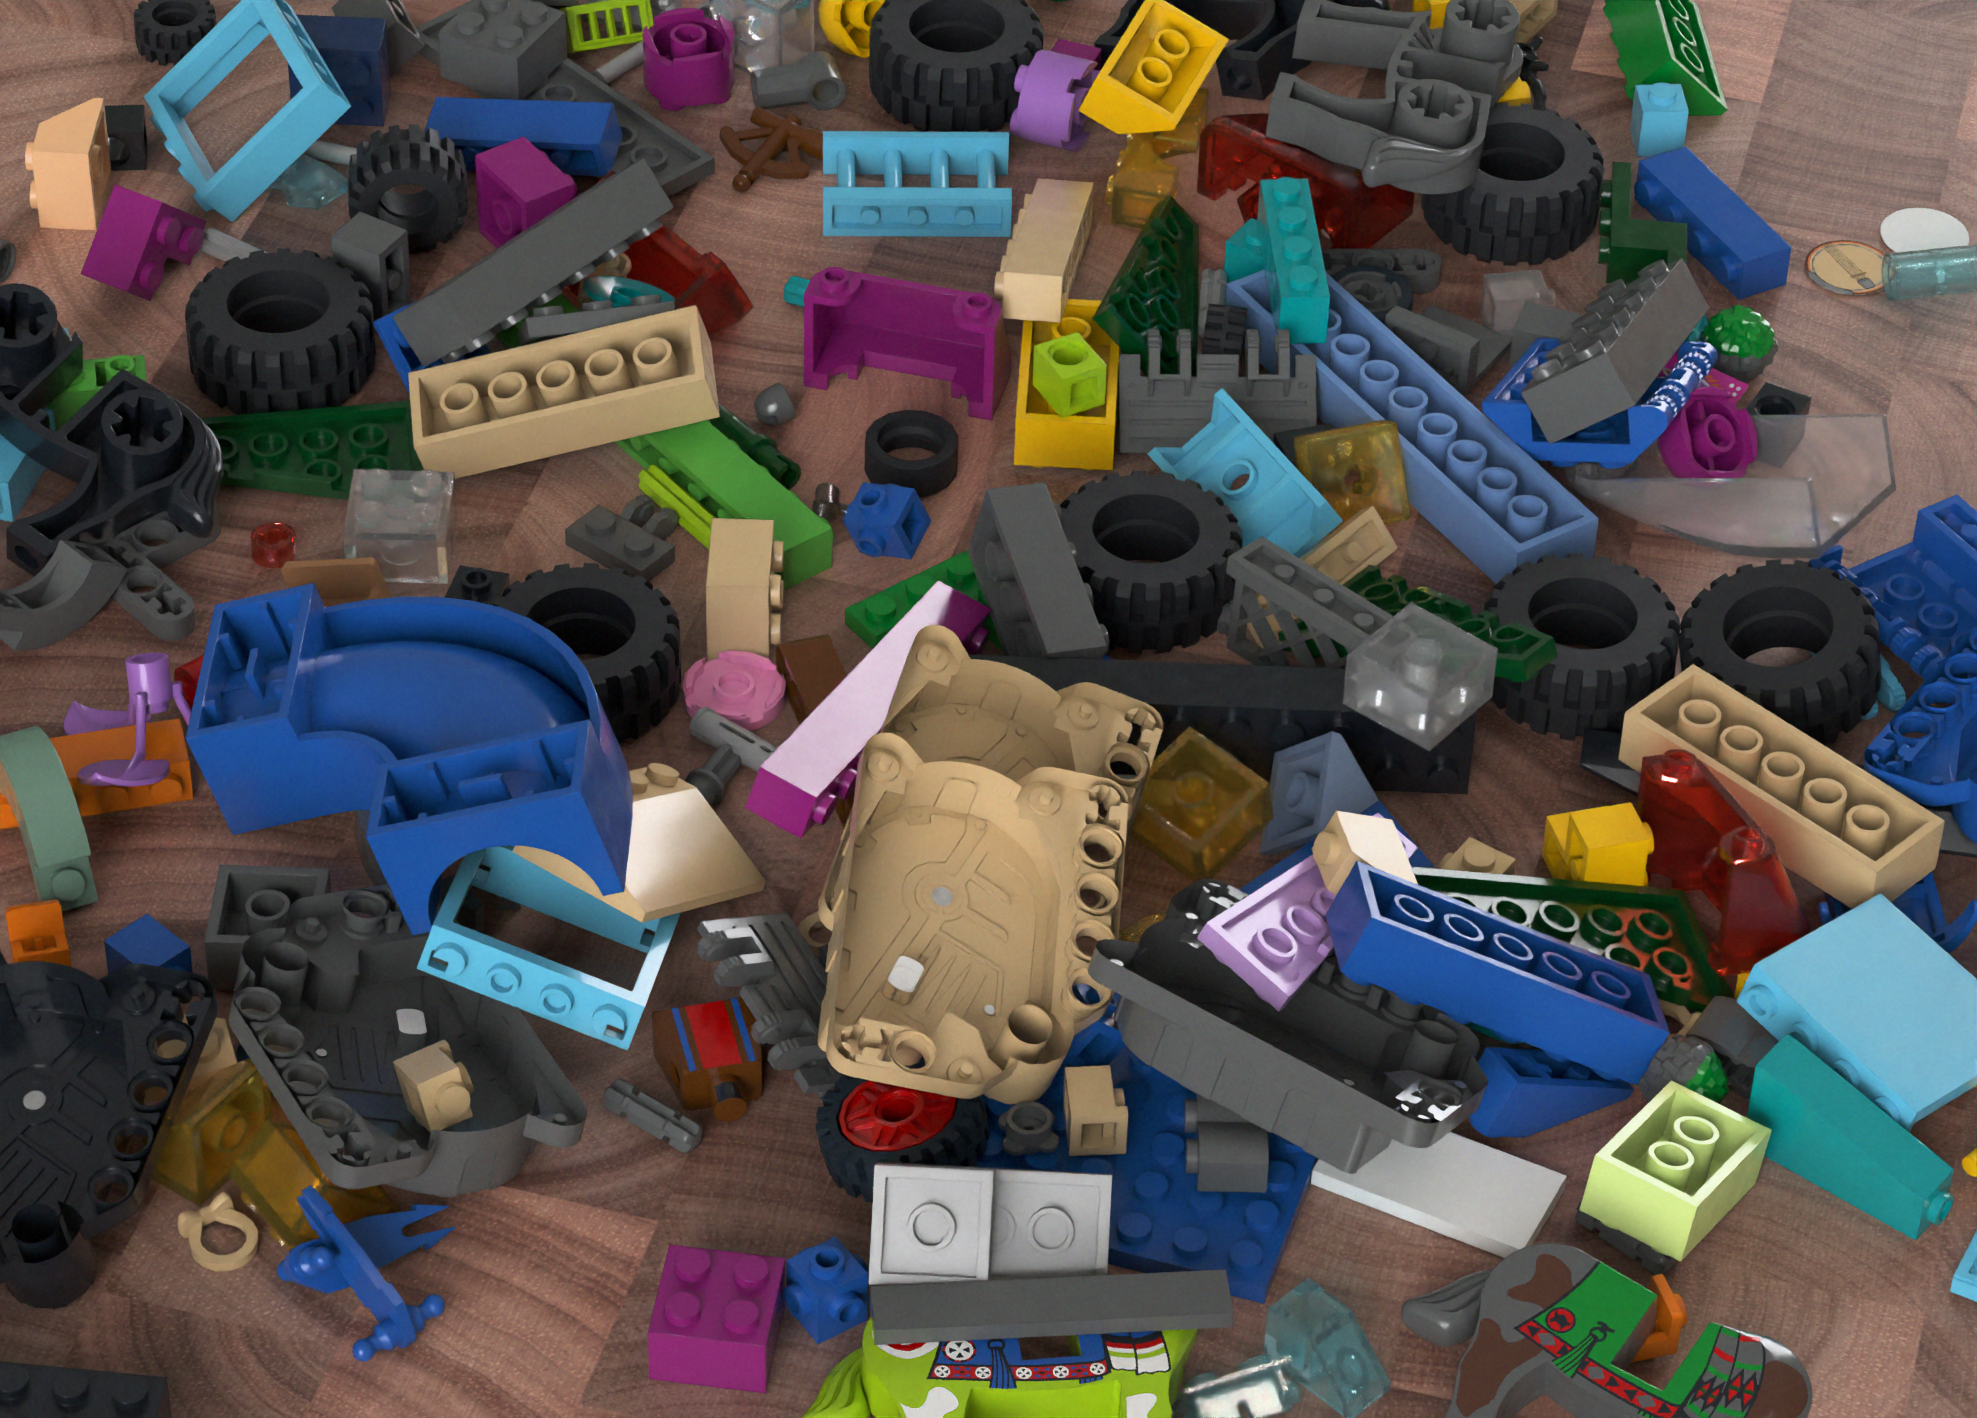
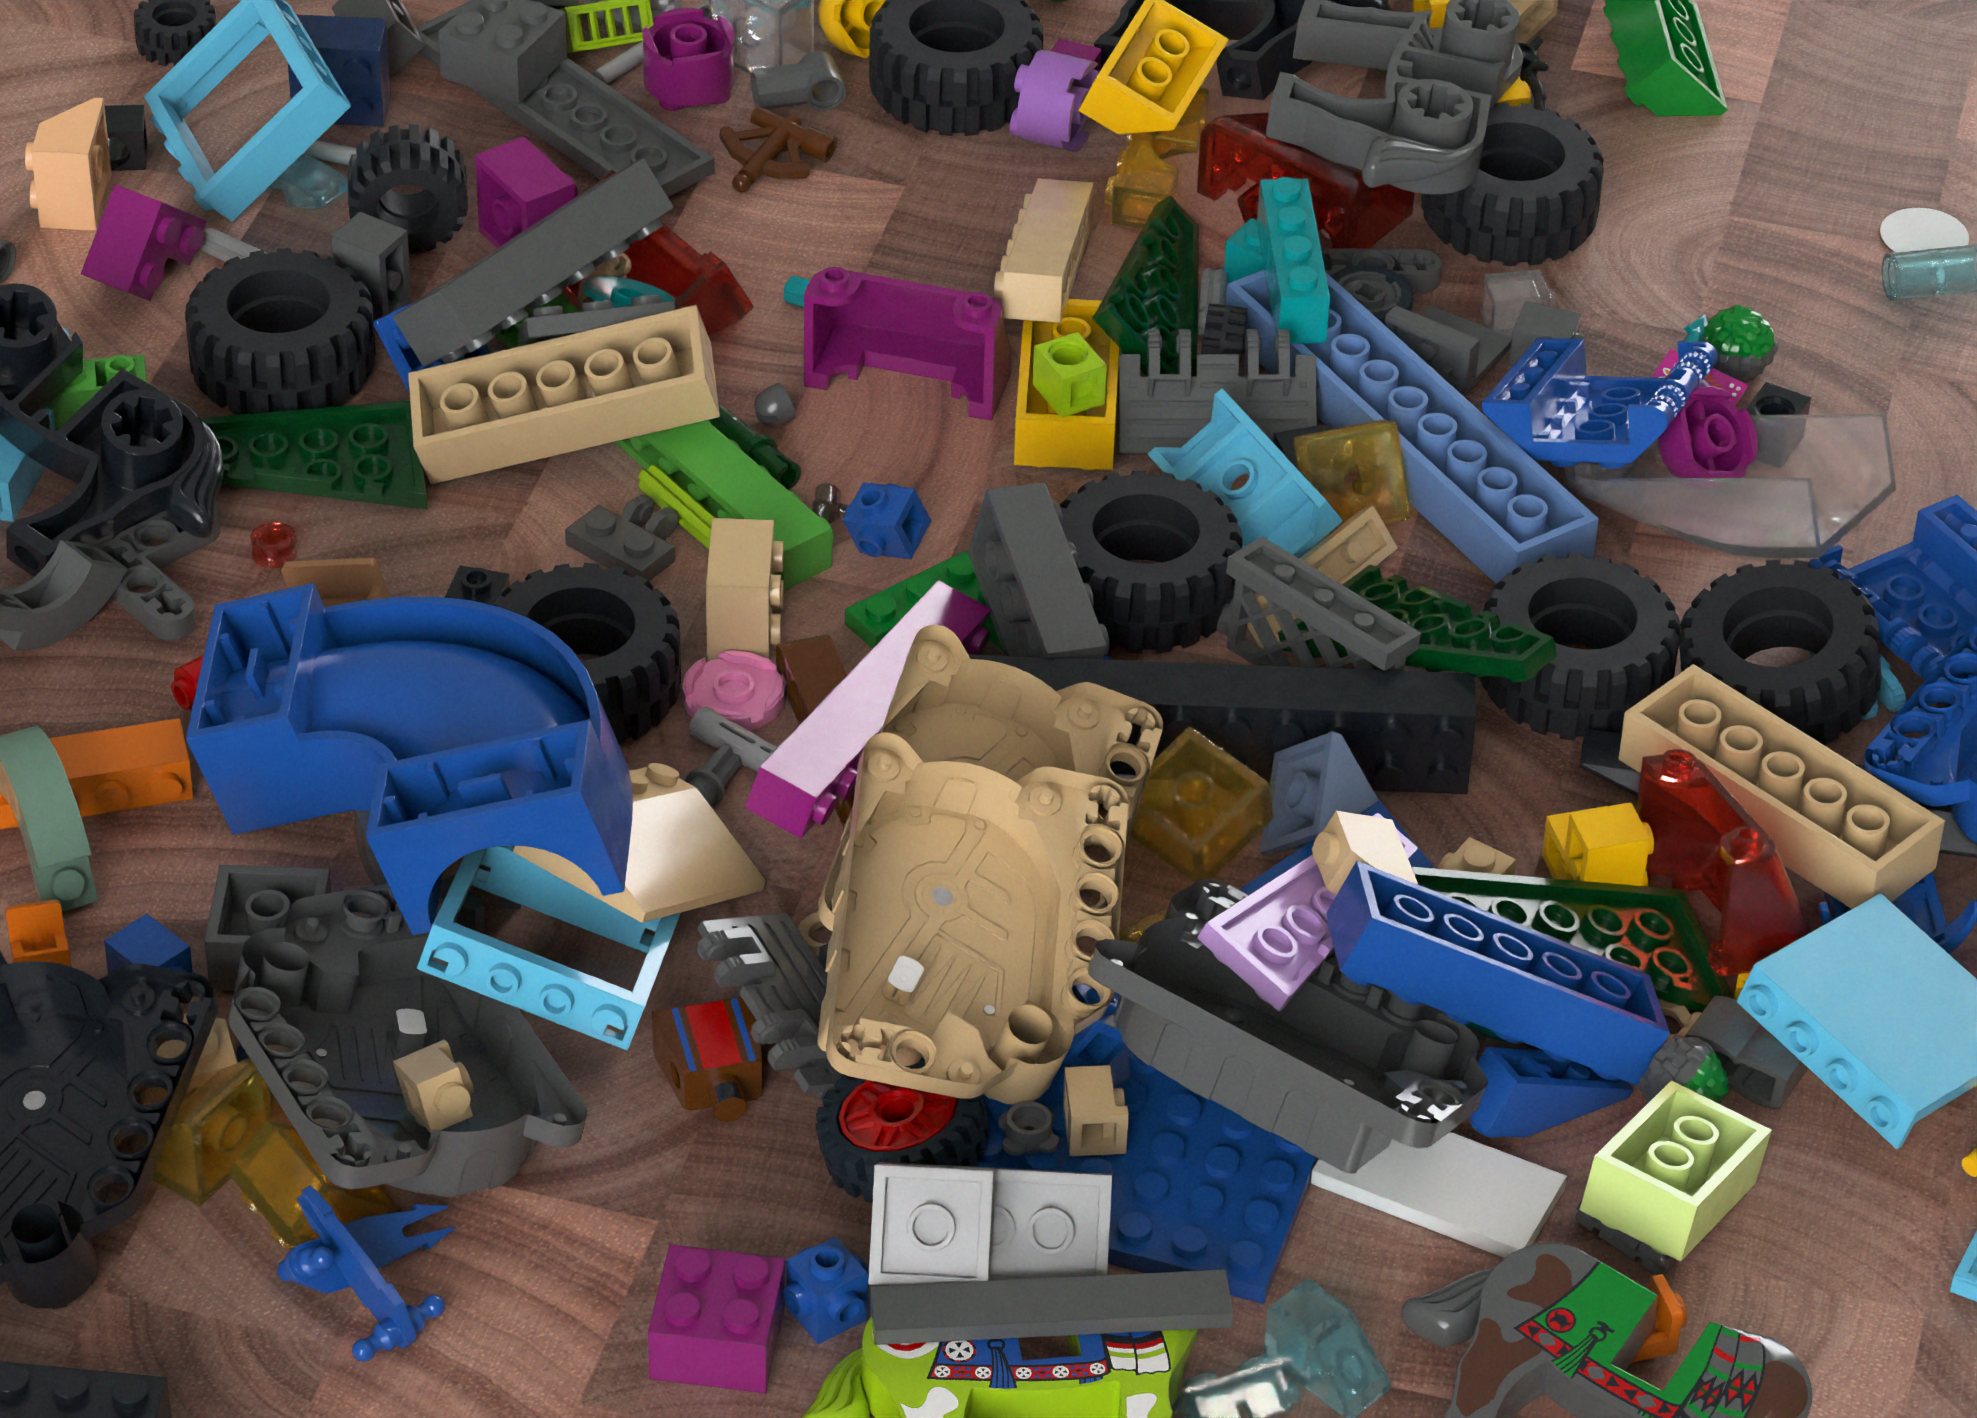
medium lavender plant [64,653,192,787] -> none
tan piece [177,1192,259,1272] -> none
clear brick [343,469,457,584] -> none
blue brick [424,97,623,176] -> none
dark grey axle [604,1079,703,1154] -> none
medium azure fence [823,131,1012,237] -> none
black tyre [864,410,958,498] -> none
dark grey brick [1184,1093,1269,1193] -> none
clear brick [1343,602,1498,751] -> none
dark grey brick [1521,258,1709,444] -> none
dark green bracket [1598,161,1687,284] -> none
medium azure brick [1630,82,1689,157] -> none
blue brick [1634,146,1791,300] -> none
teal slope [1747,1034,1954,1240] -> none
tan sticker [1805,240,1895,295] -> none

